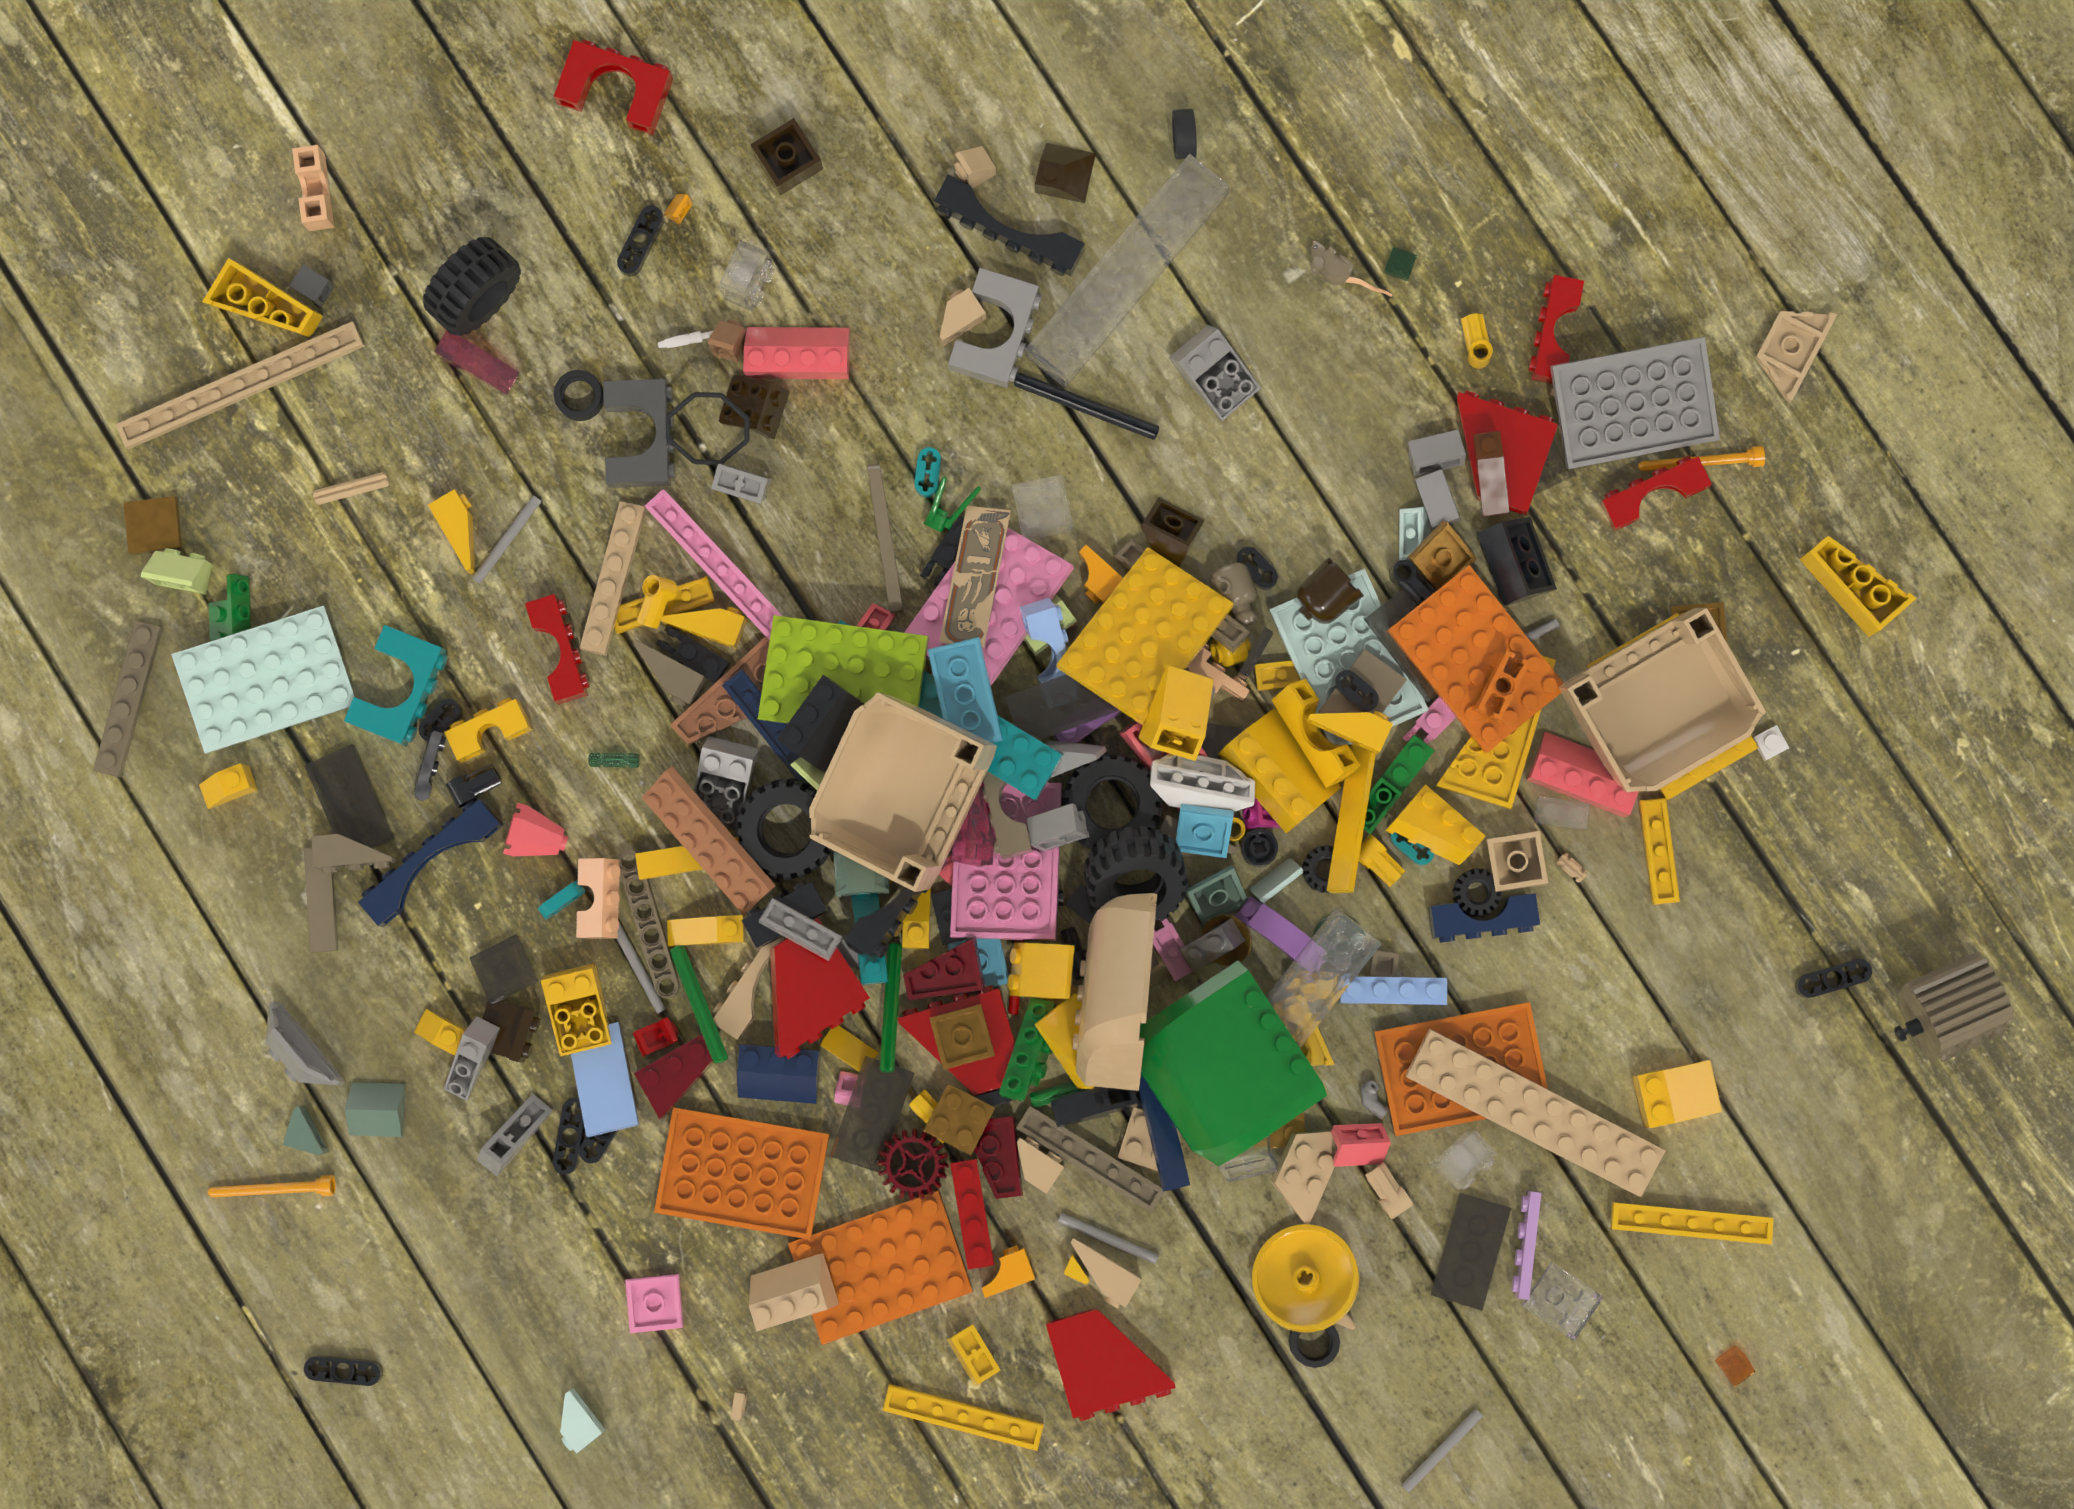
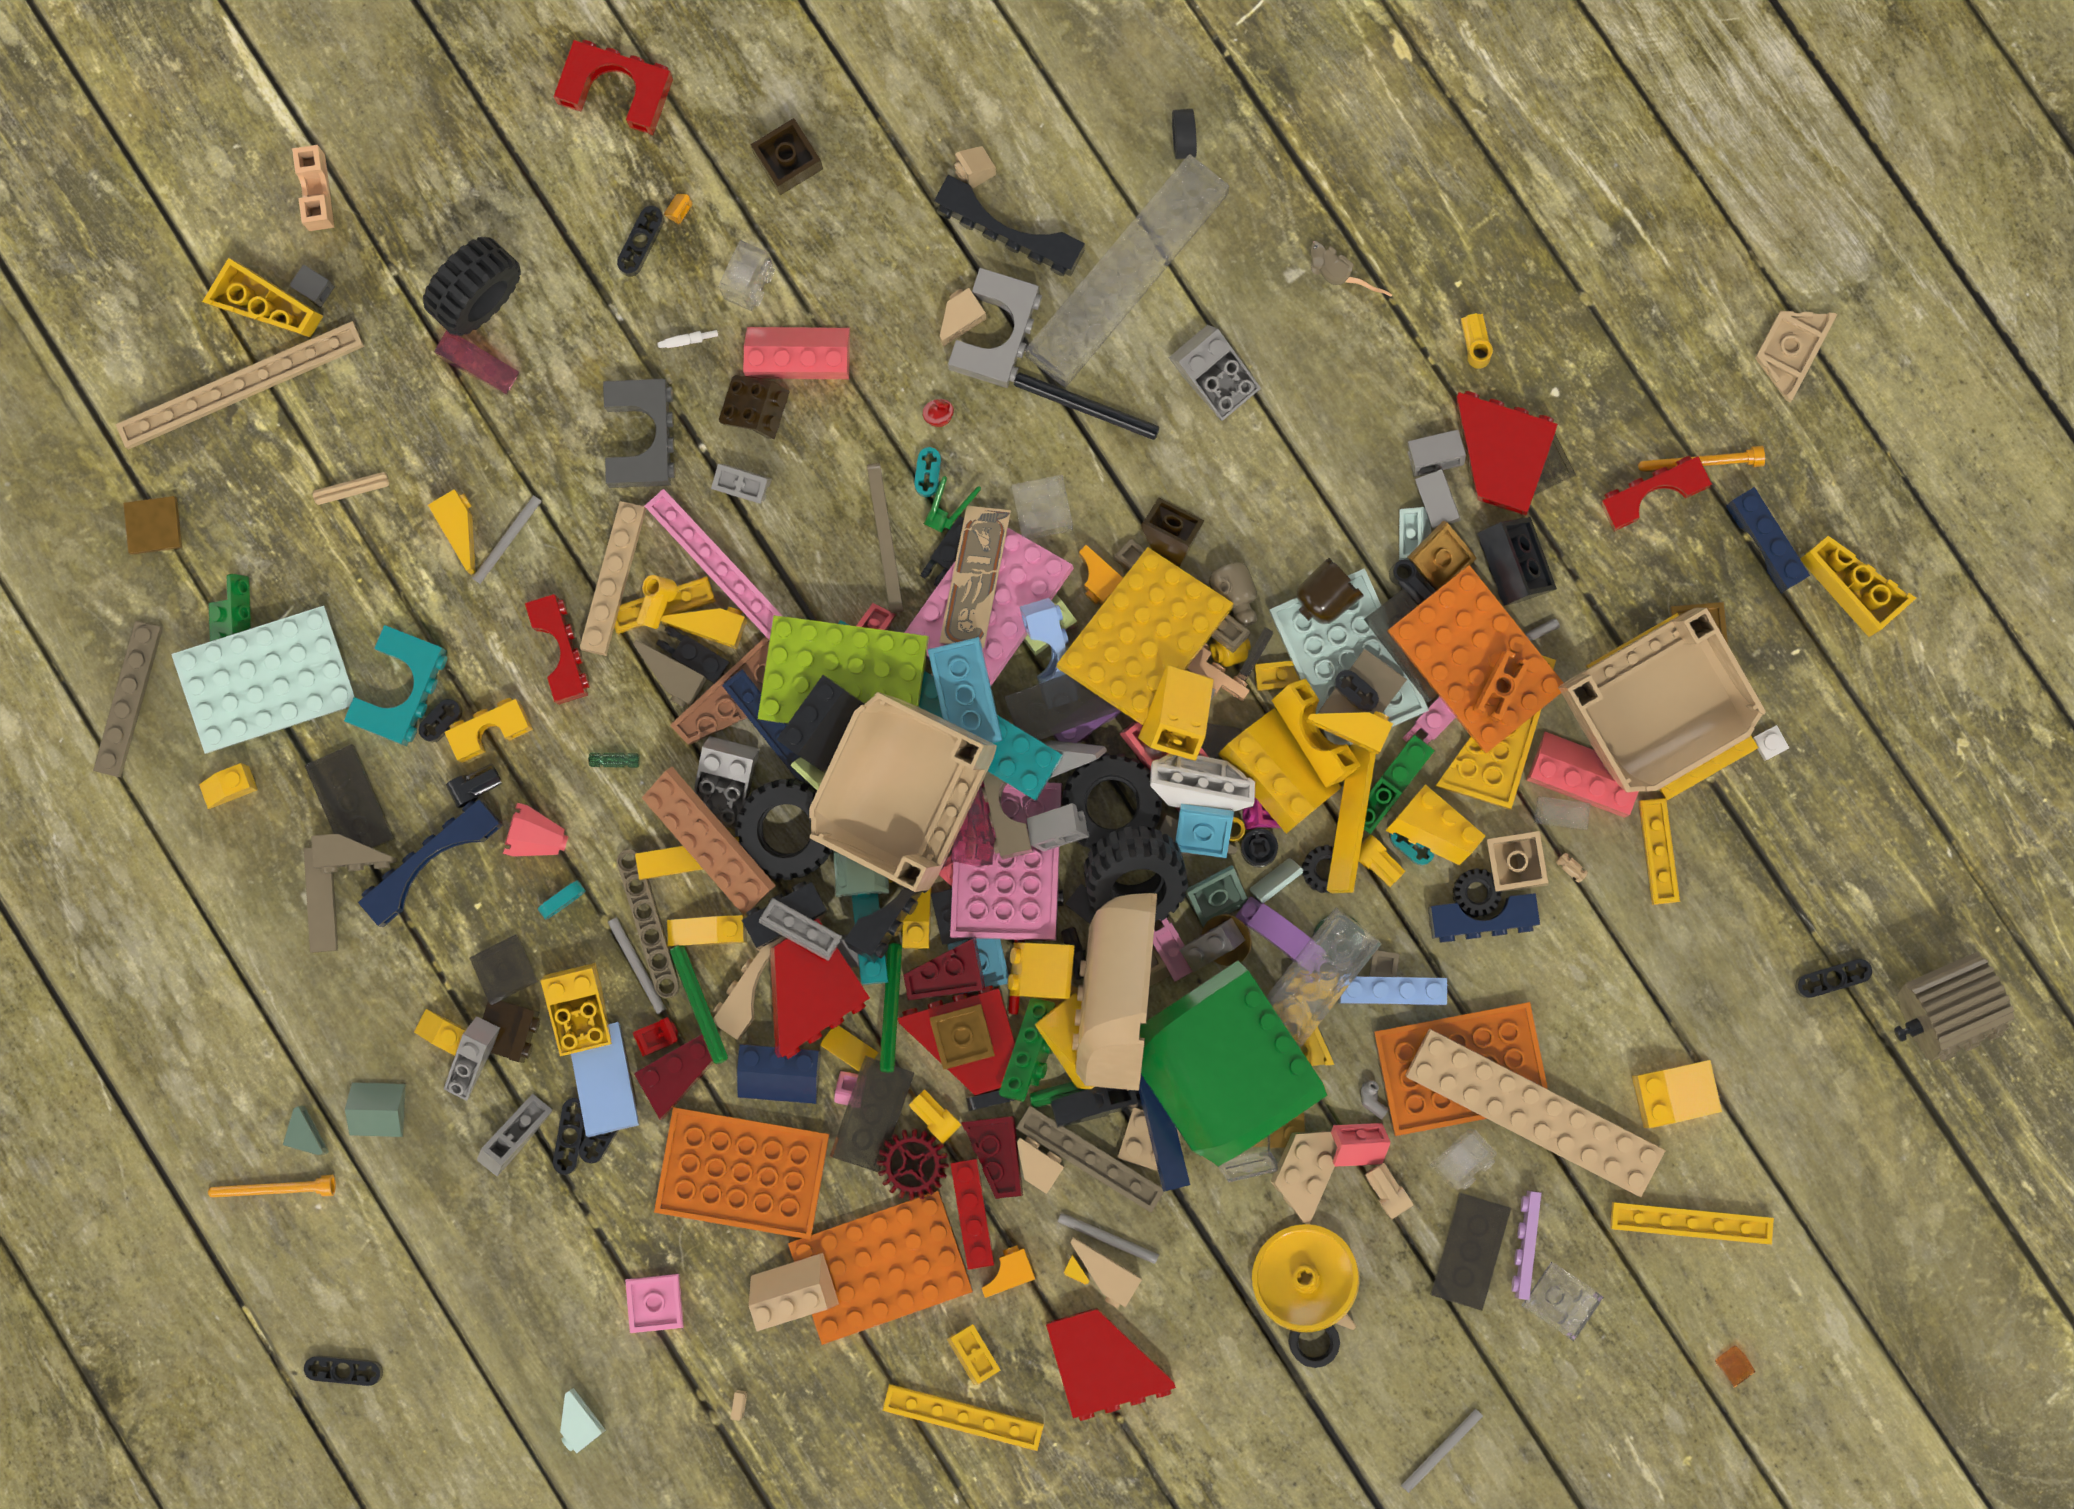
yellowish green slope [141,548,213,594] -> none
light grey wedge [265,1001,346,1085] -> none
black hinge [414,726,446,801] -> none
black tyre [553,370,604,421] -> none
light nougat arch [576,858,620,939] -> none
black piece [666,392,750,465] -> none
medium nougat slope [708,319,746,362] -> none
pearl gold plate [924,1083,995,1155] -> none
dark brown slope [1035,143,1096,203] -> none
black beam [1236,547,1278,590] -> none
clear green plate [1384,247,1417,282] -> none
slope [1473,431,1509,517] -> none
red arch [1528,275,1584,384] -> none
light grey plate [1550,337,1720,469] -> none
none -> red hat [922,399,954,427]
none -> dark blue arch [1726,487,1810,593]

